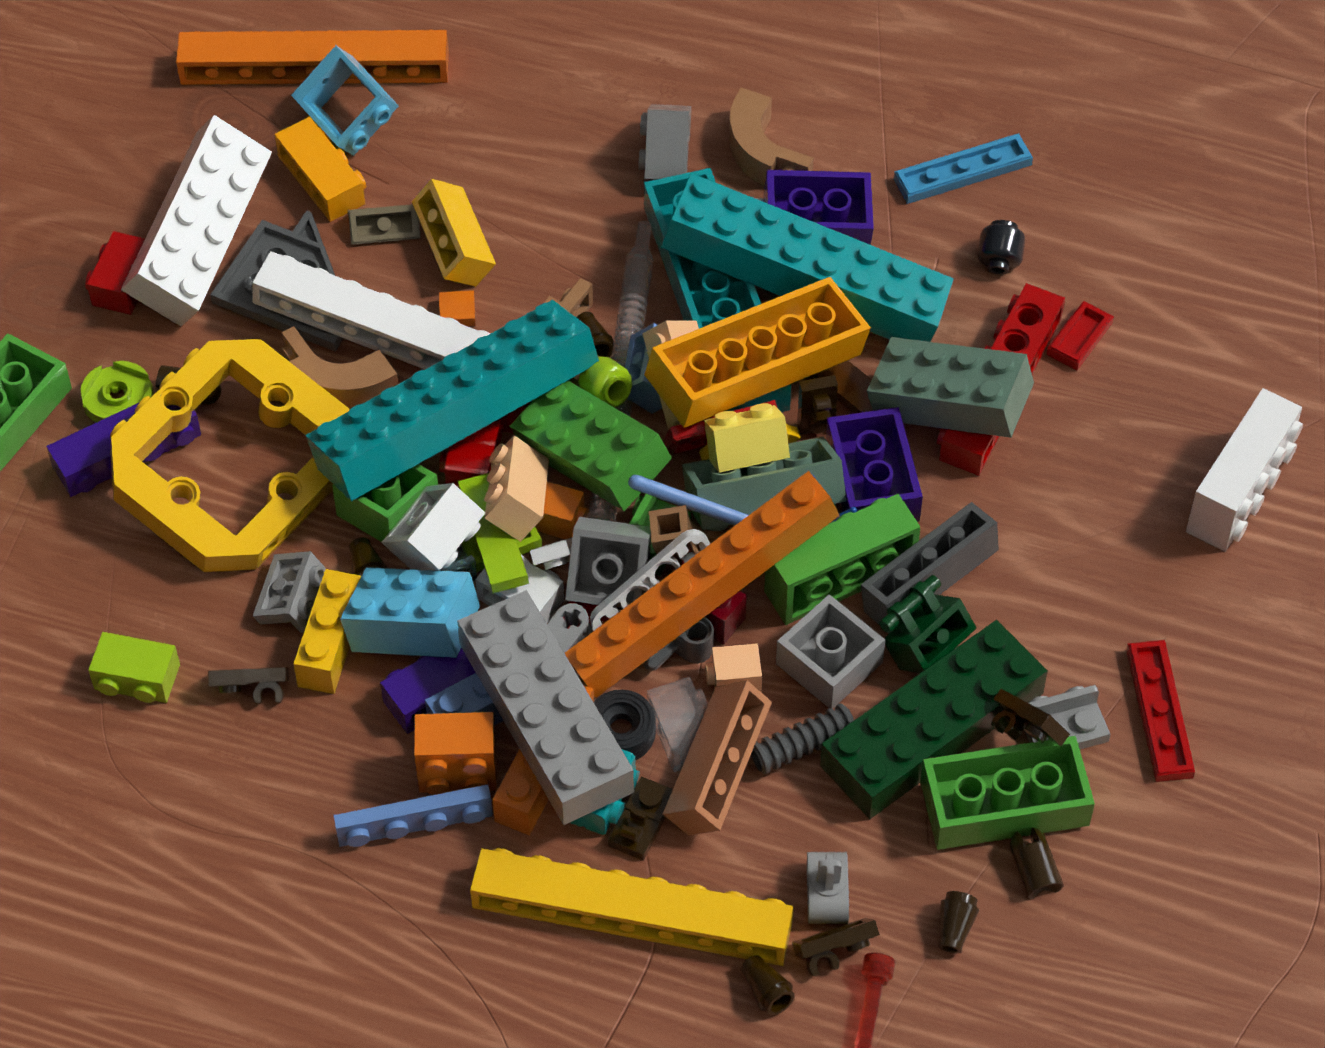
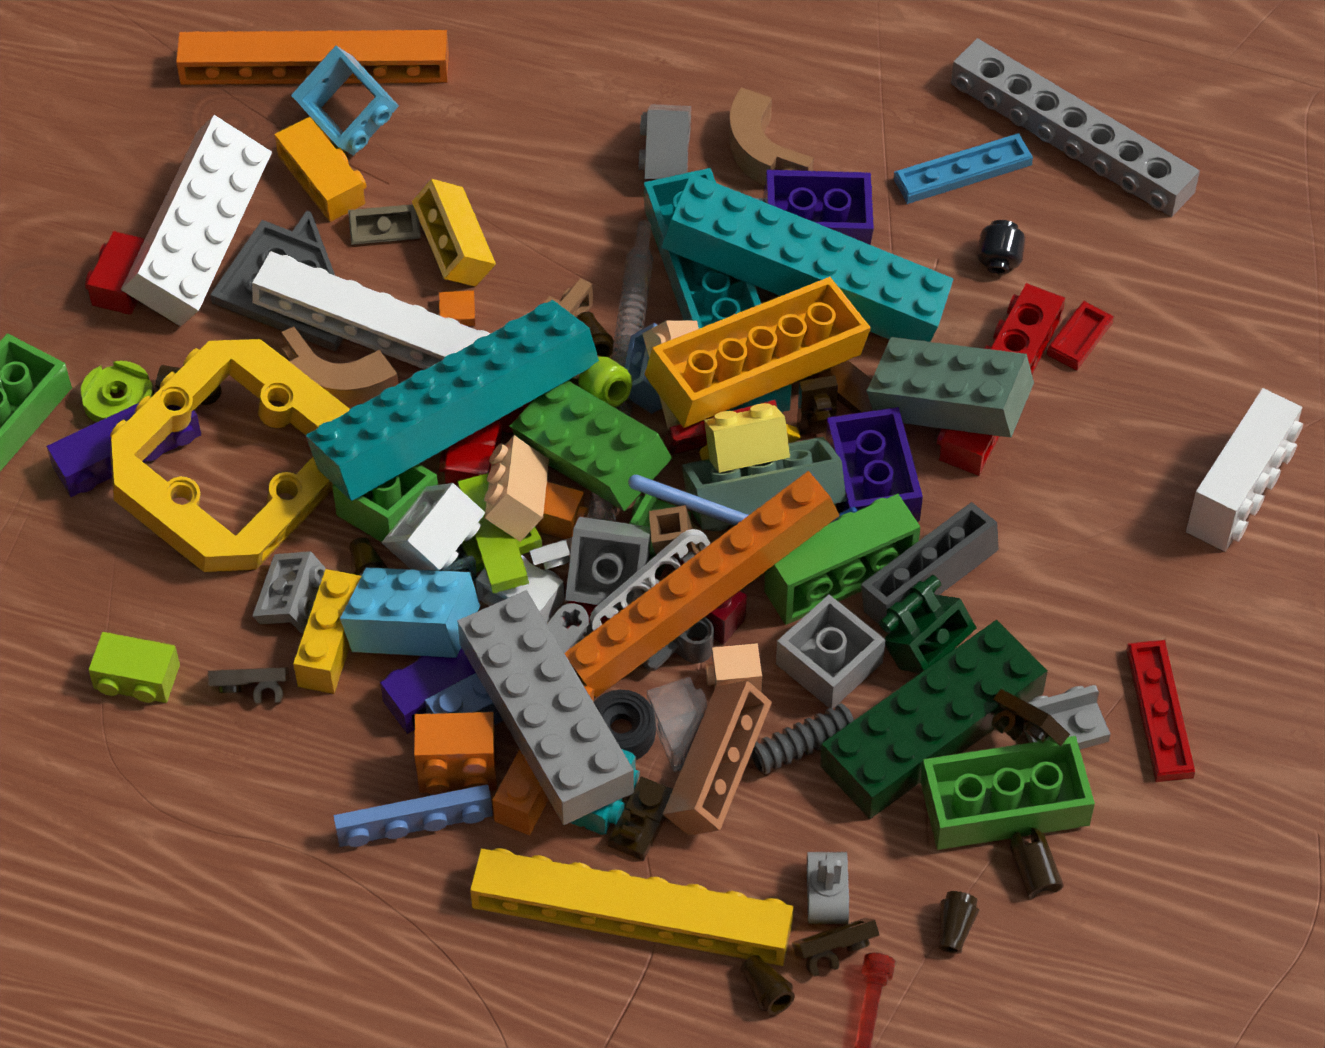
none -> light grey brick [951,38,1200,217]

